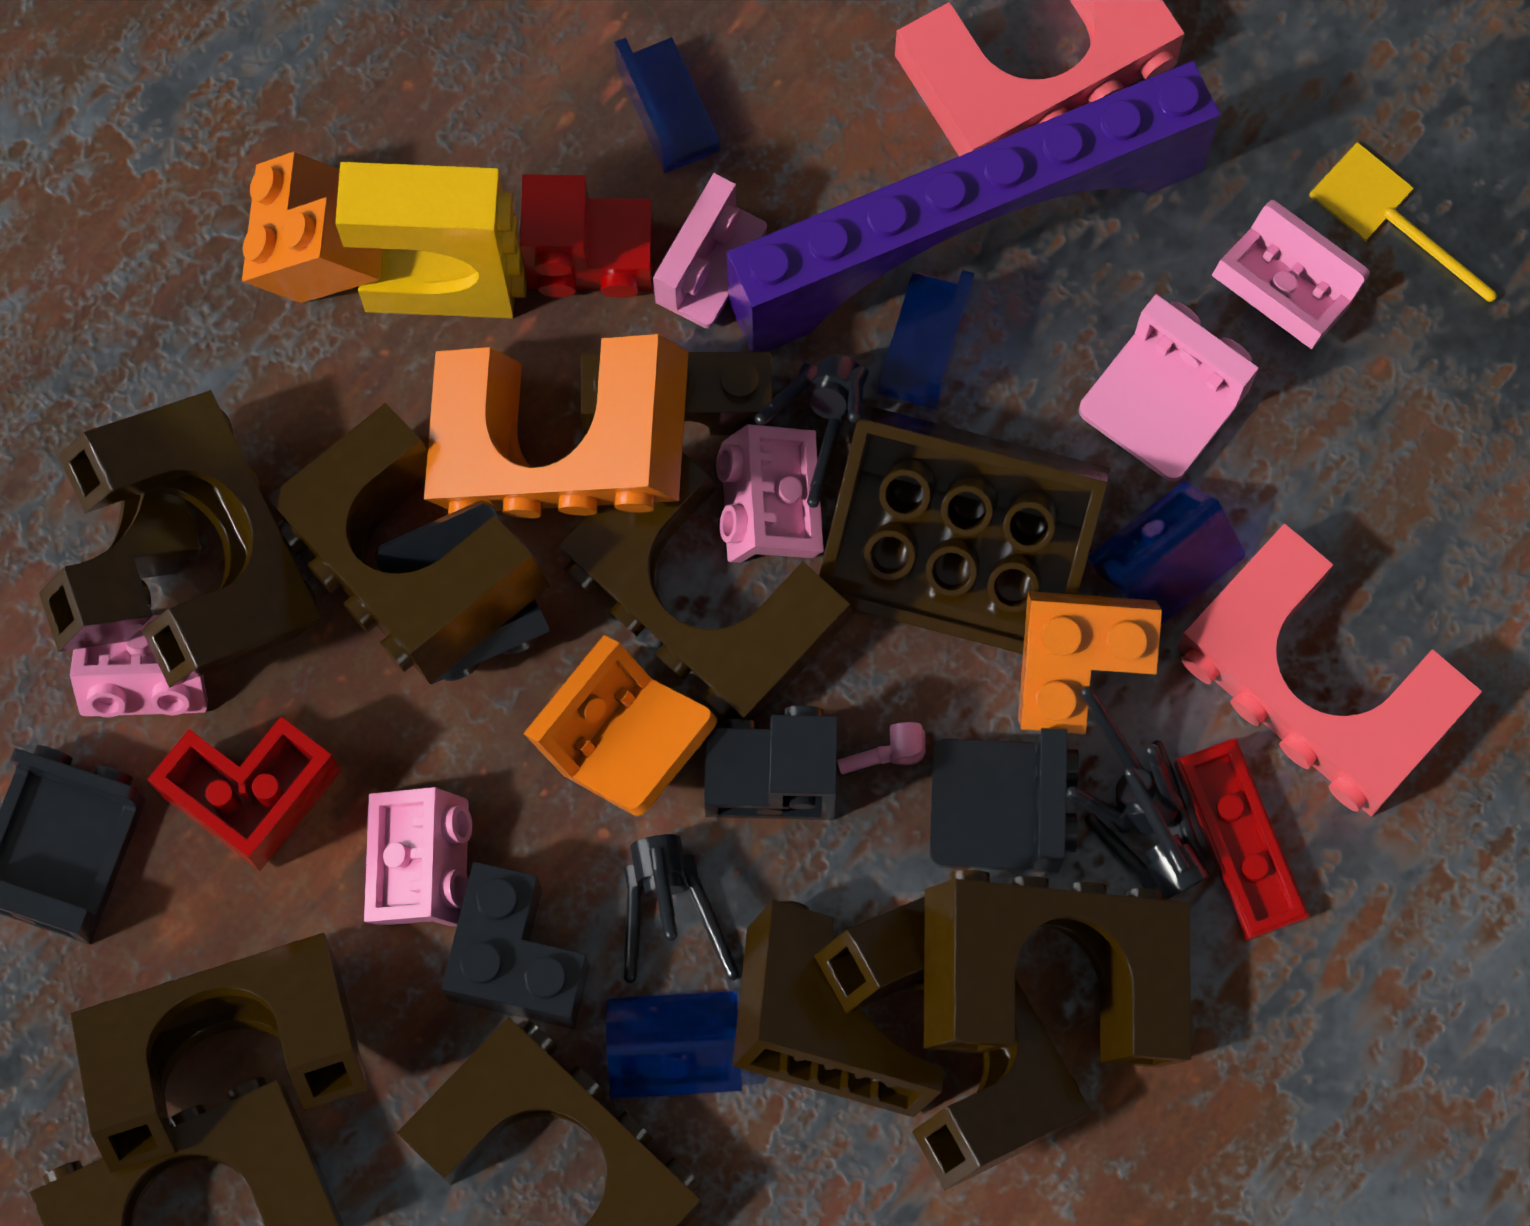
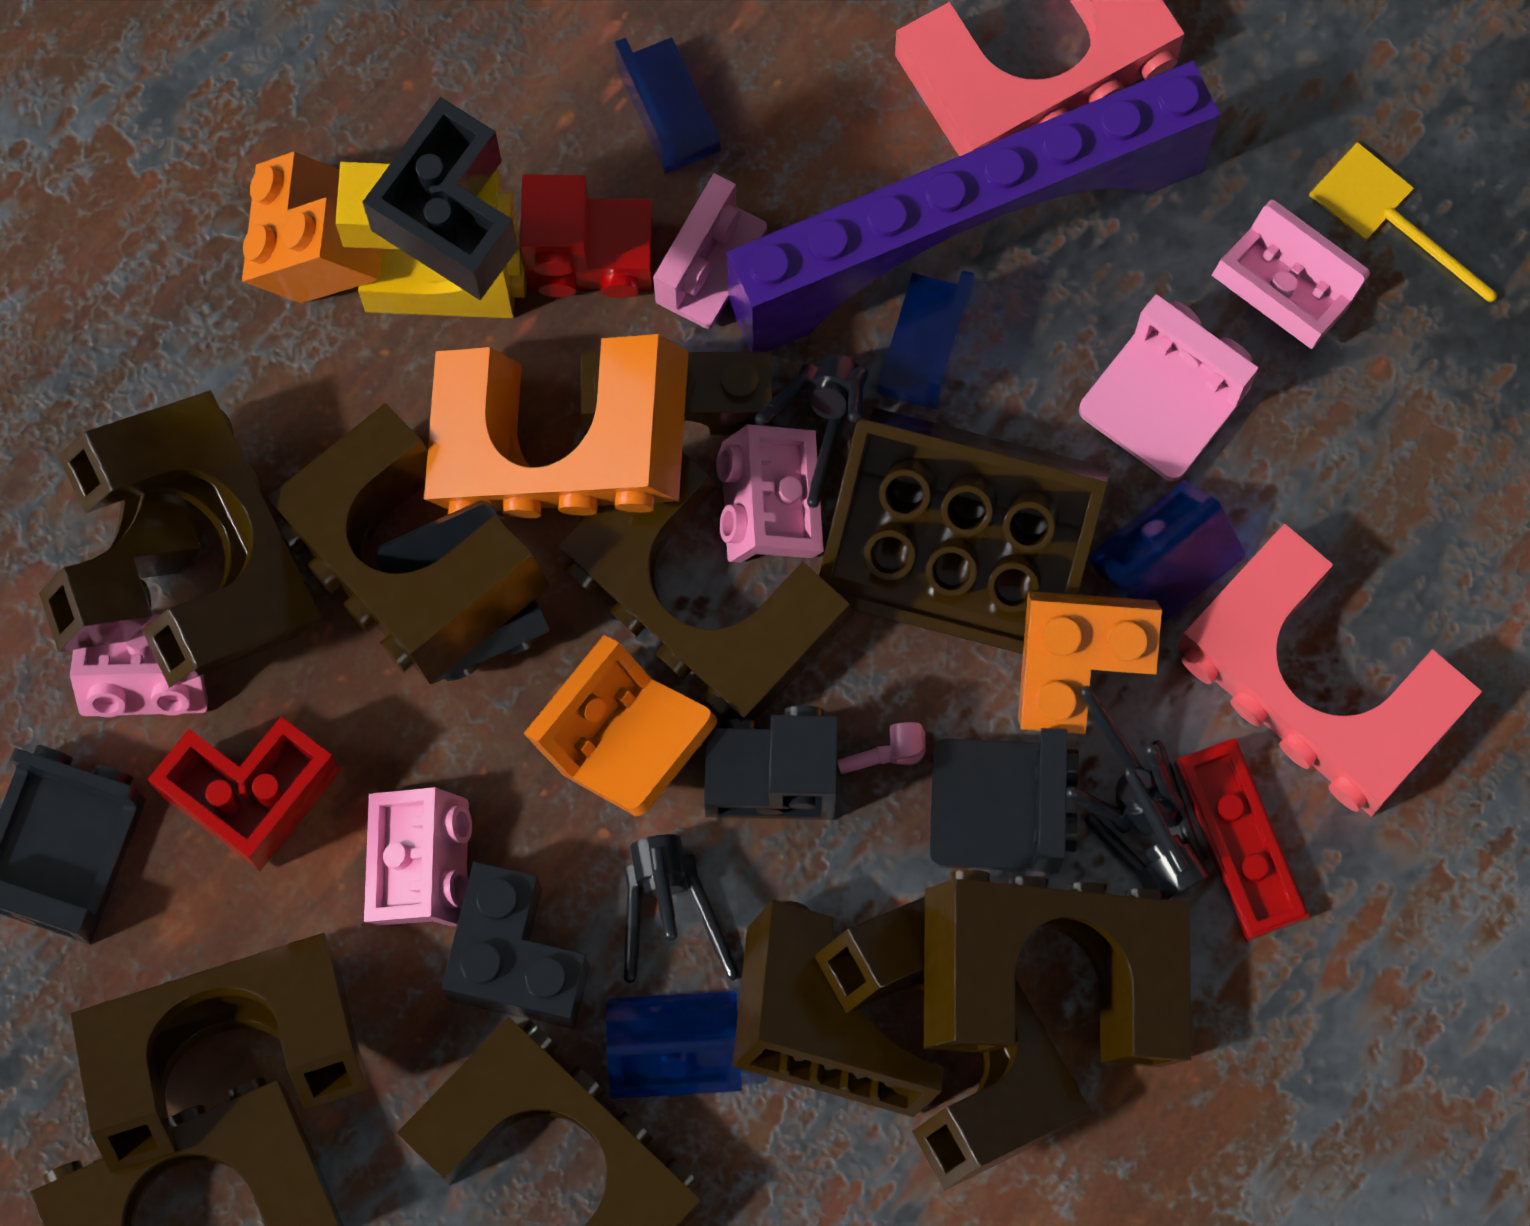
none -> black brick [362,96,518,301]

